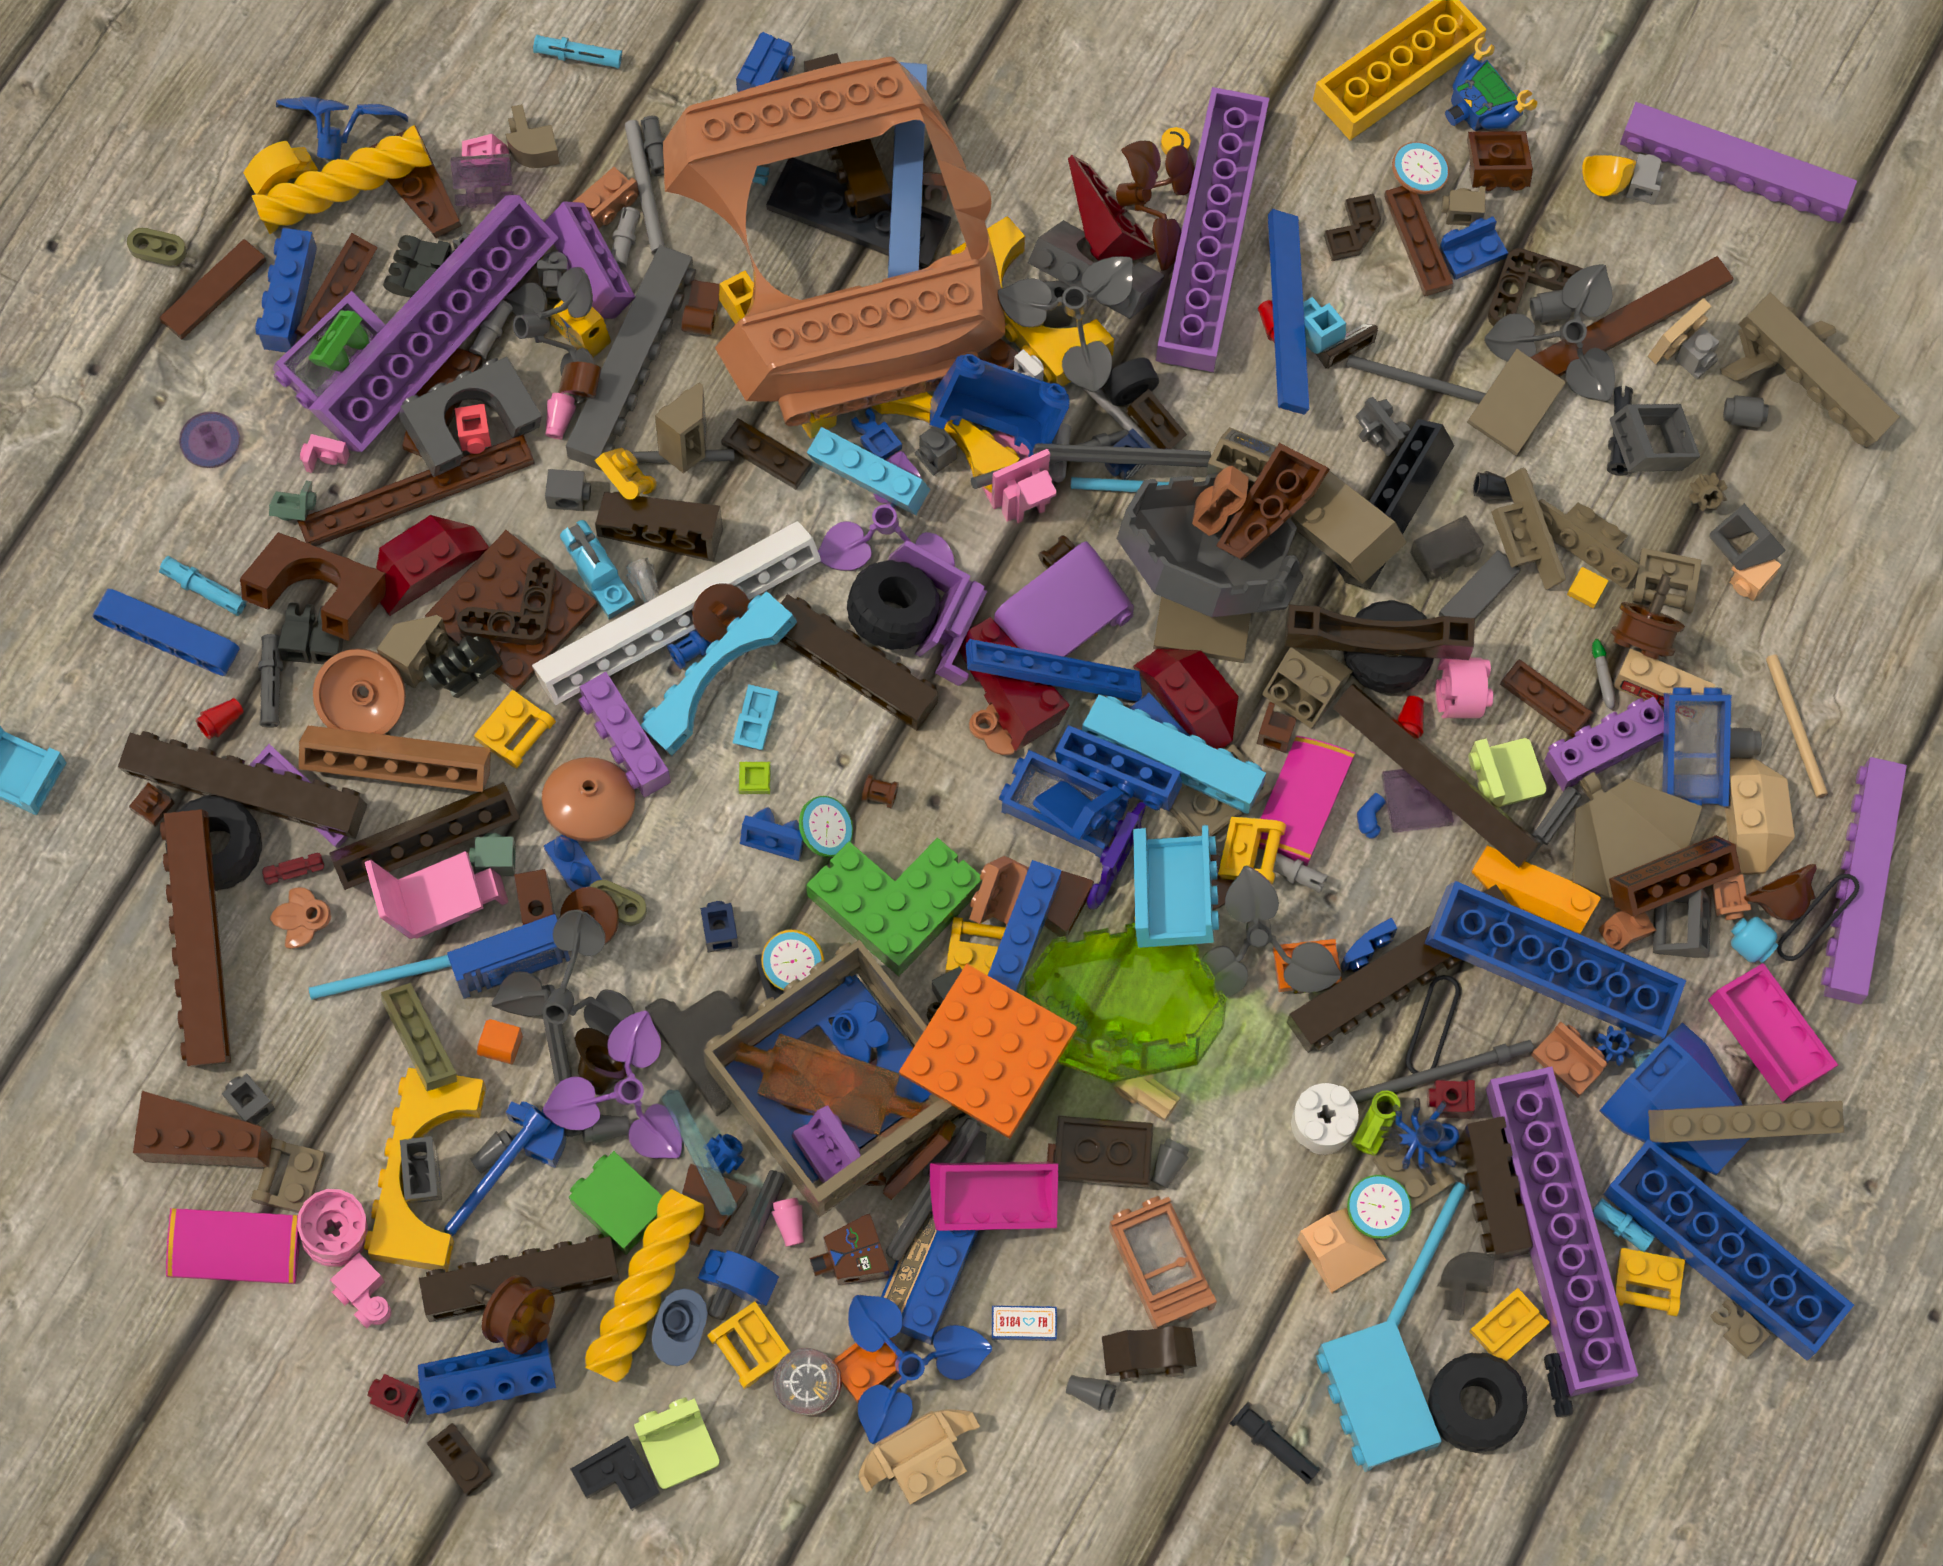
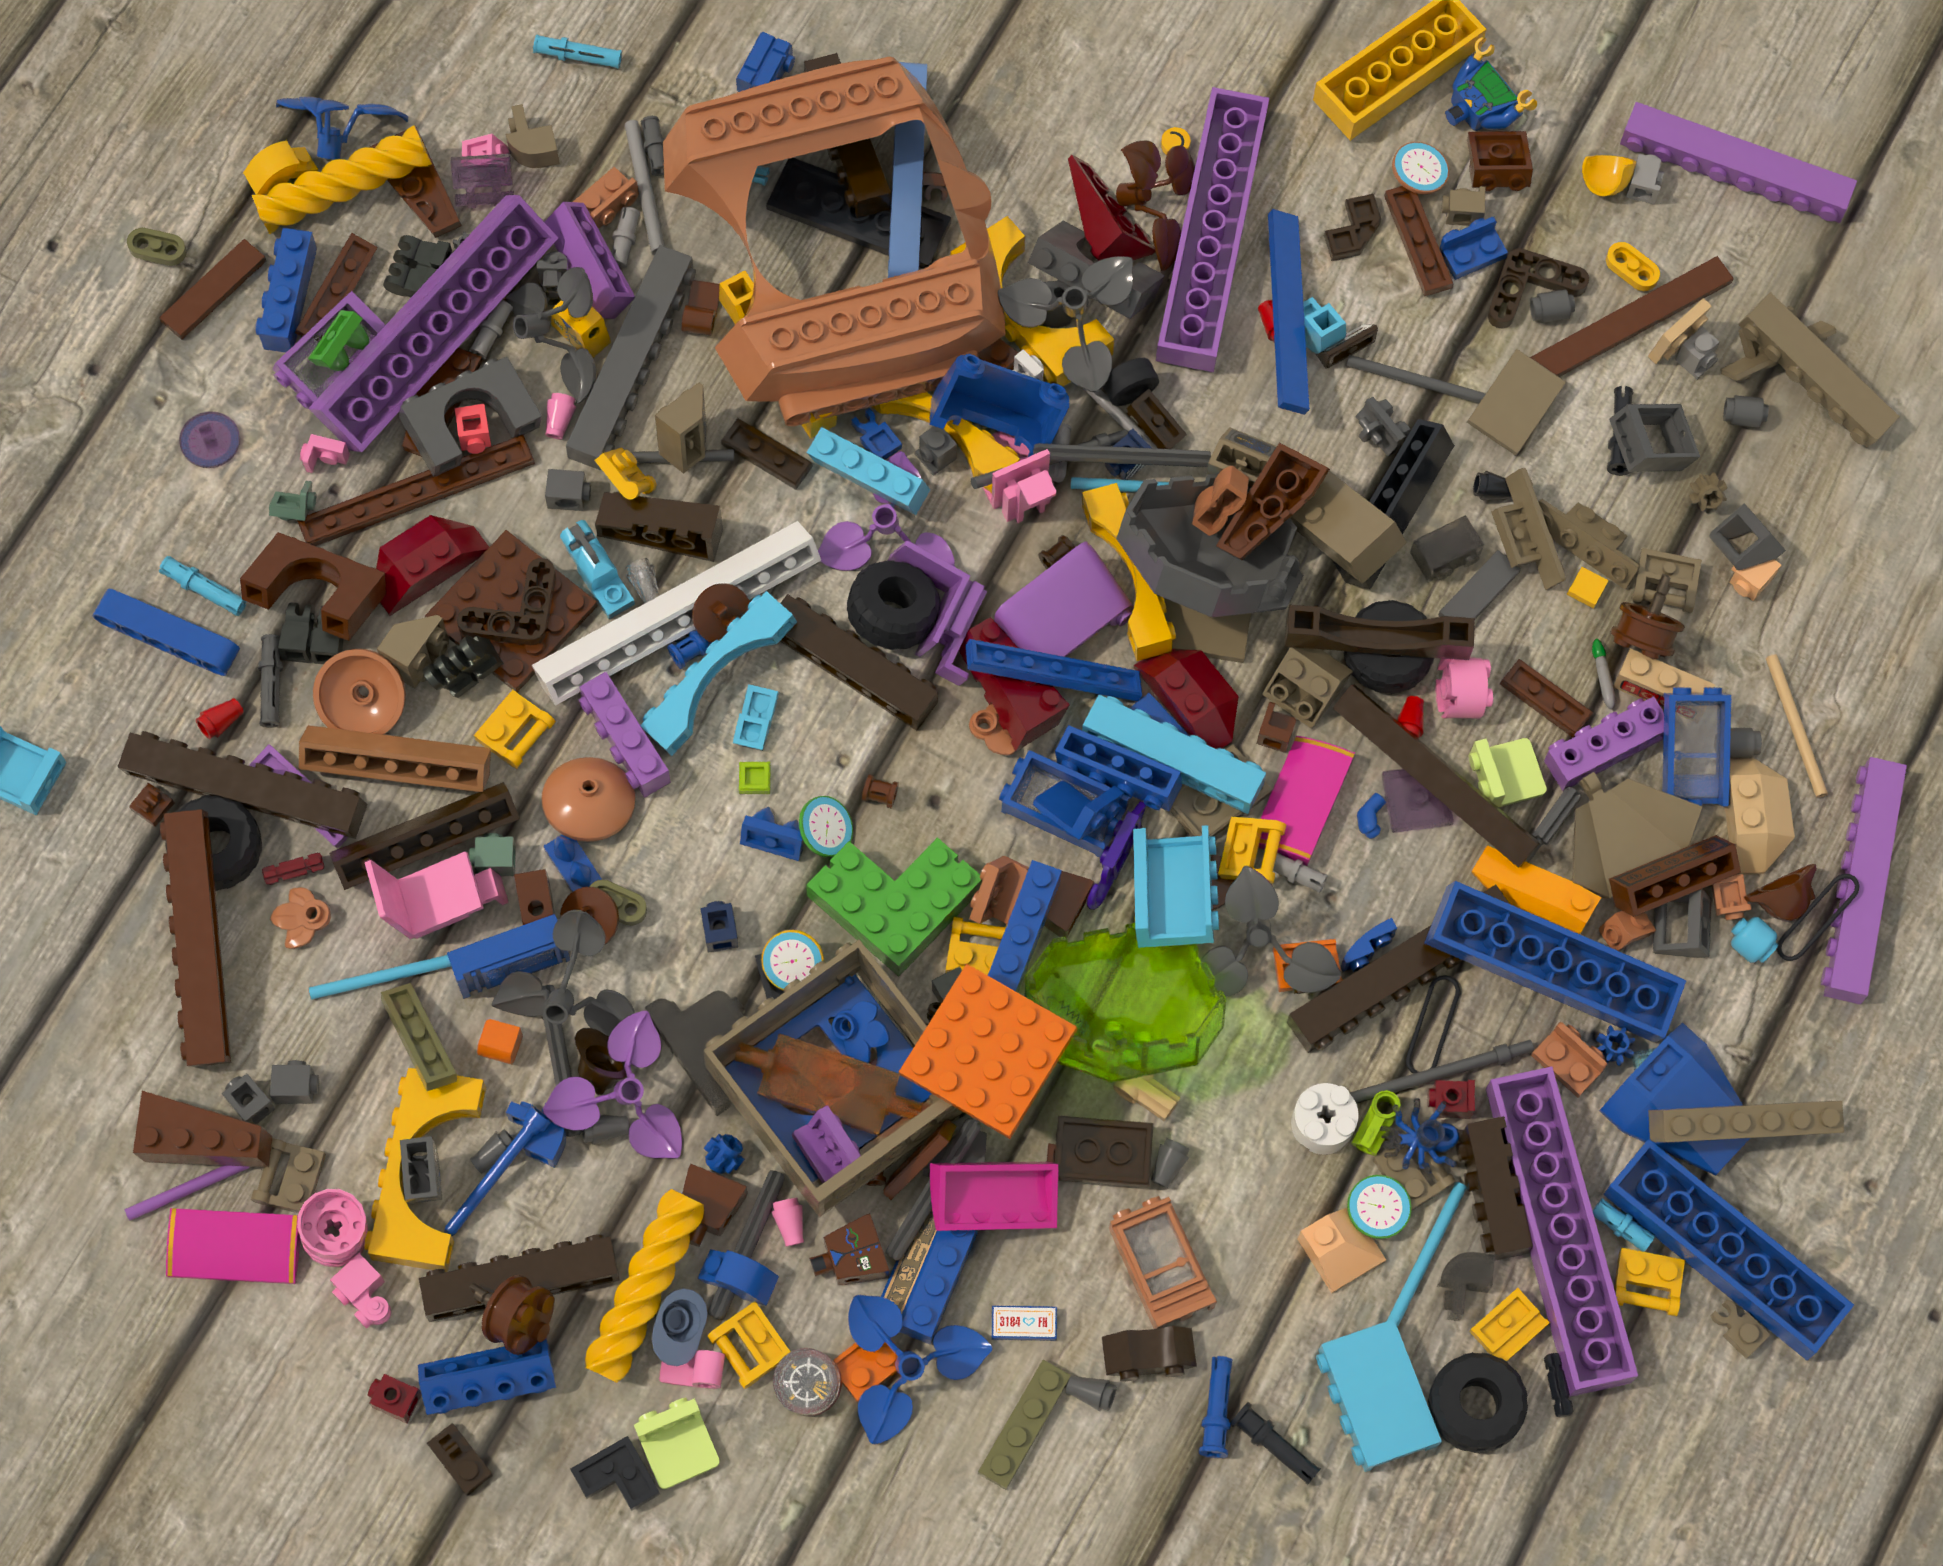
reddish brown panel [558,361,602,398] -> none
bright green brick [569,1151,662,1255] -> none
clear light blue axle [662,1089,737,1216] -> none
tan plate [858,1409,980,1505] -> none
dark grey plant [1484,264,1615,401] -> none
dark pink slope [1708,963,1838,1102] -> none
none -> medium lavender bar [124,1166,250,1221]
none -> dark grey brick [270,1060,320,1104]
none -> bright pink panel [659,1350,725,1389]
none -> olive plate [978,1359,1071,1490]
none -> yellow arch [1082,483,1176,661]
none -> blue pin [1199,1356,1233,1458]
none -> yellow plate [1606,242,1660,291]

